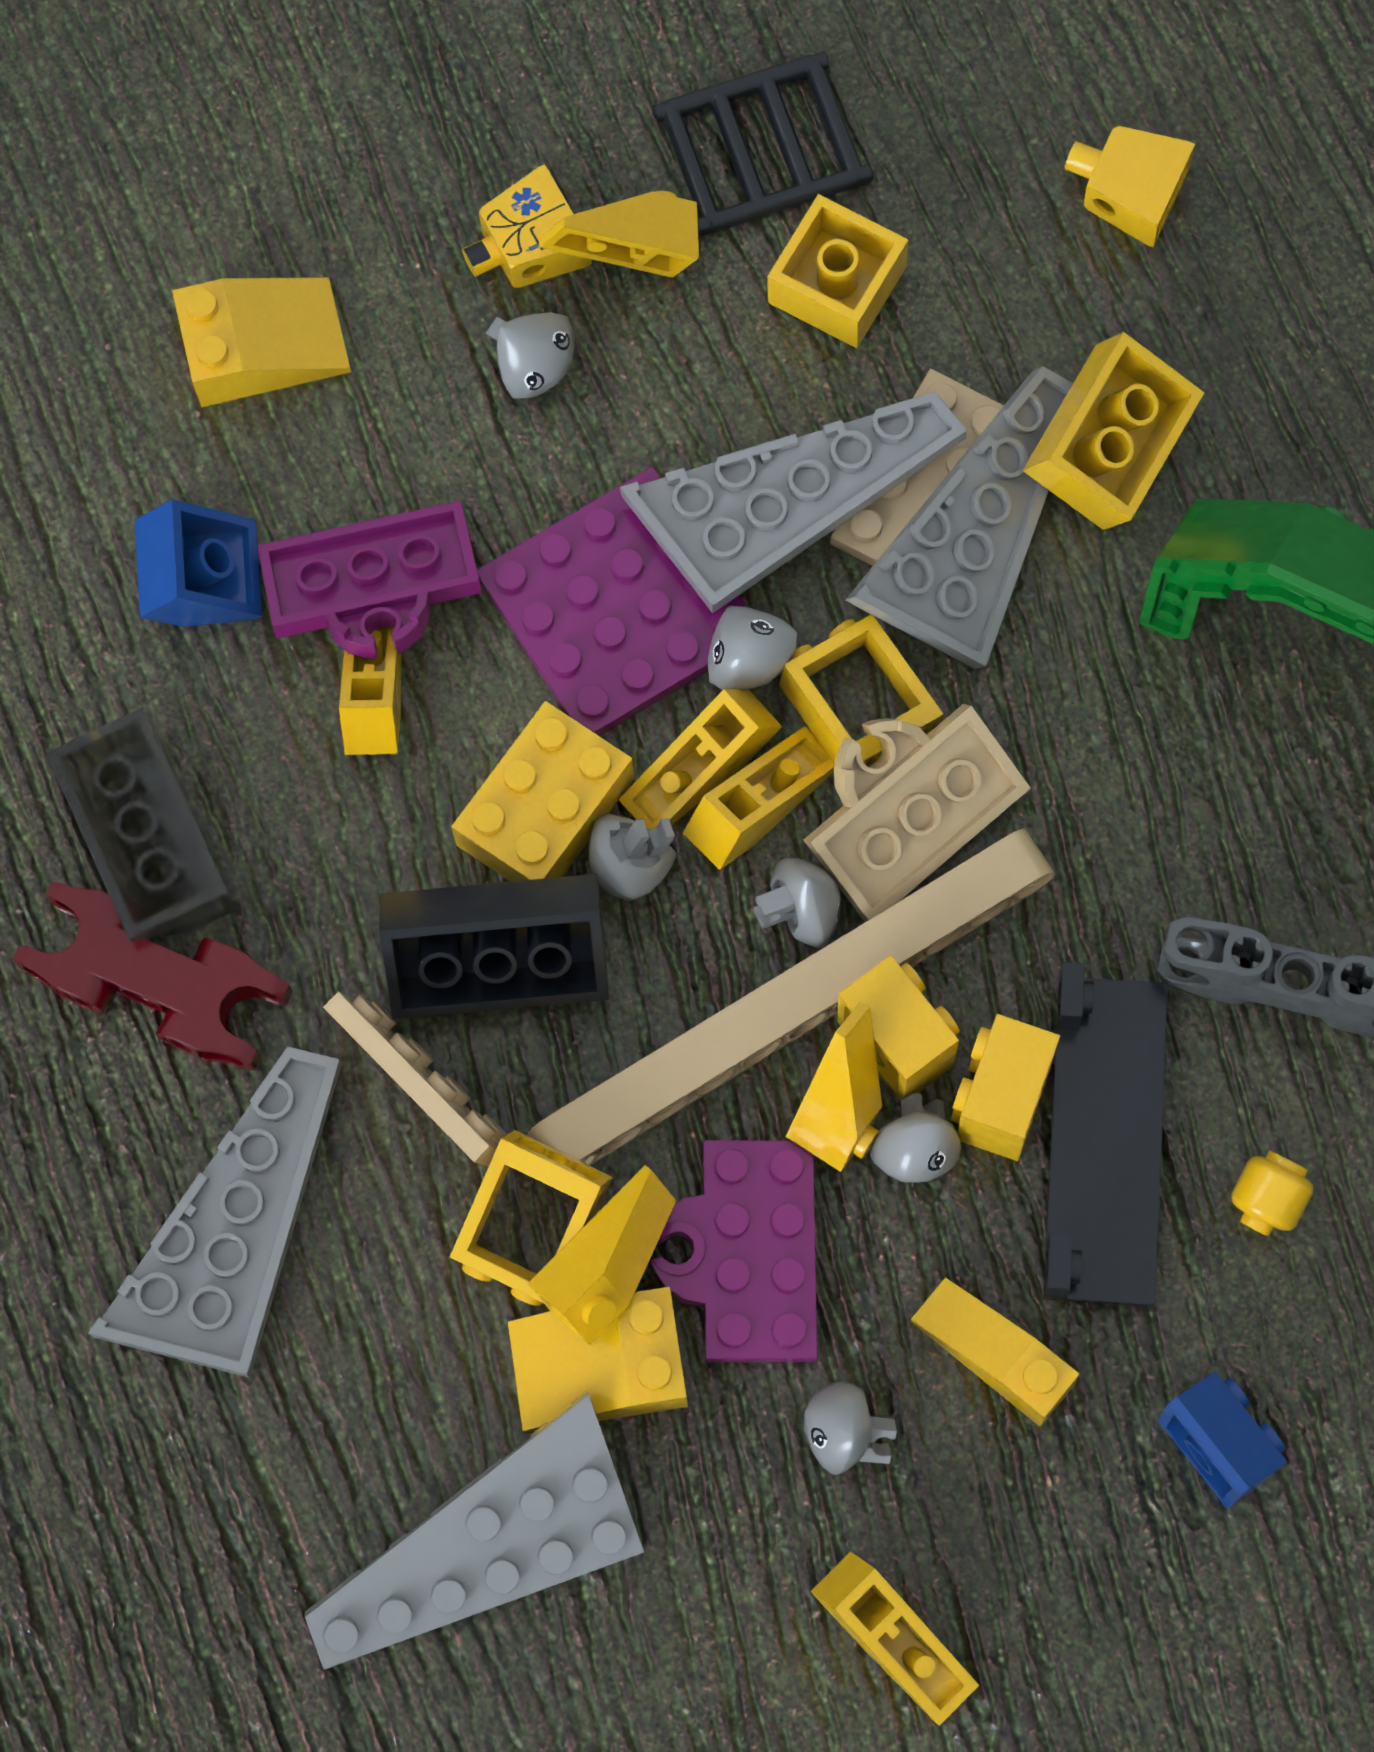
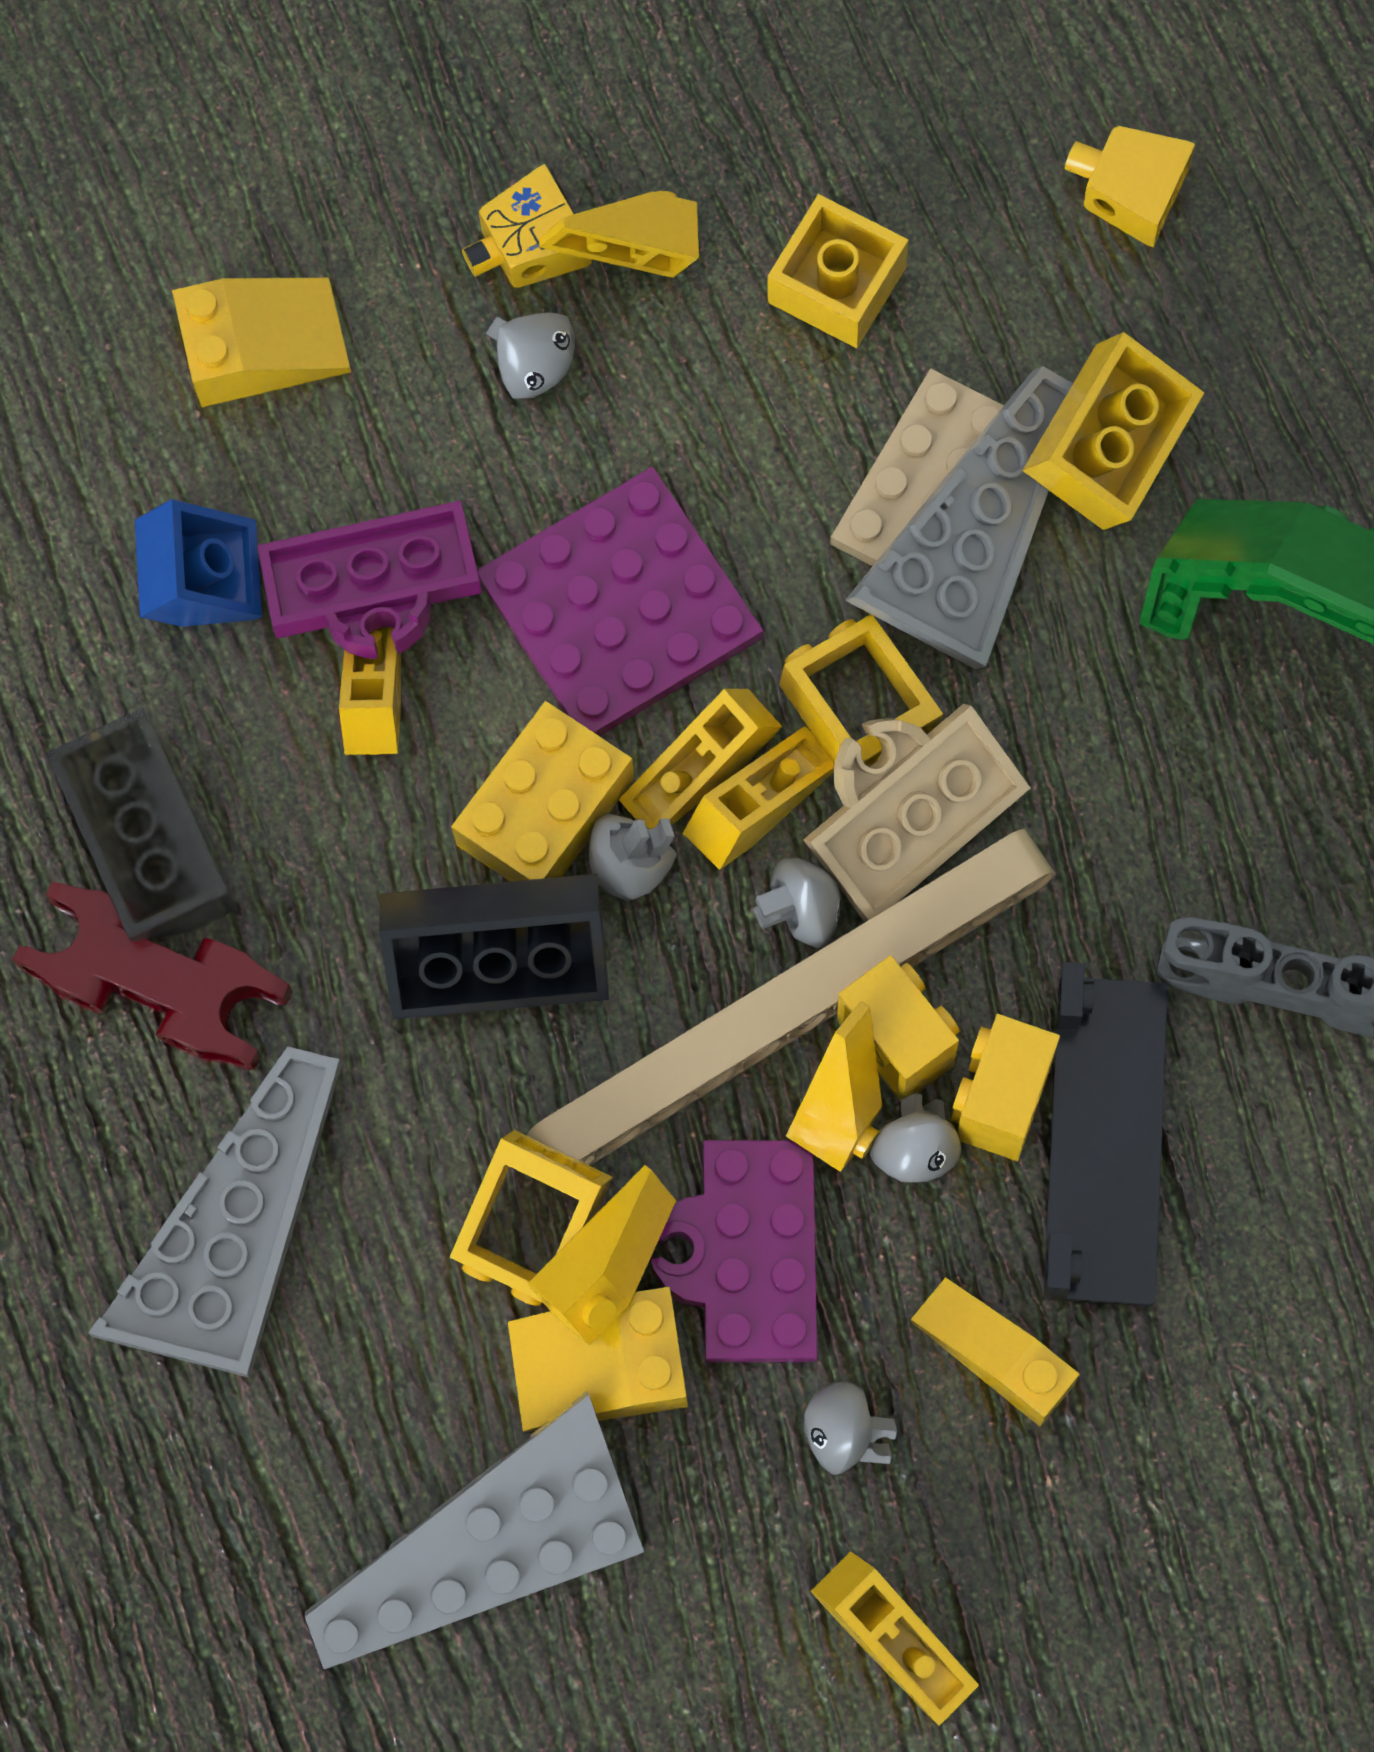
tan plate [323,991,507,1167] -> none
light grey wing [620,392,967,613] -> none
black bar [651,51,874,236] -> none
light grey piece [708,606,797,690] -> none
blue slope [1157,1371,1287,1510] -> none
yellow head [1231,1150,1314,1237] -> none

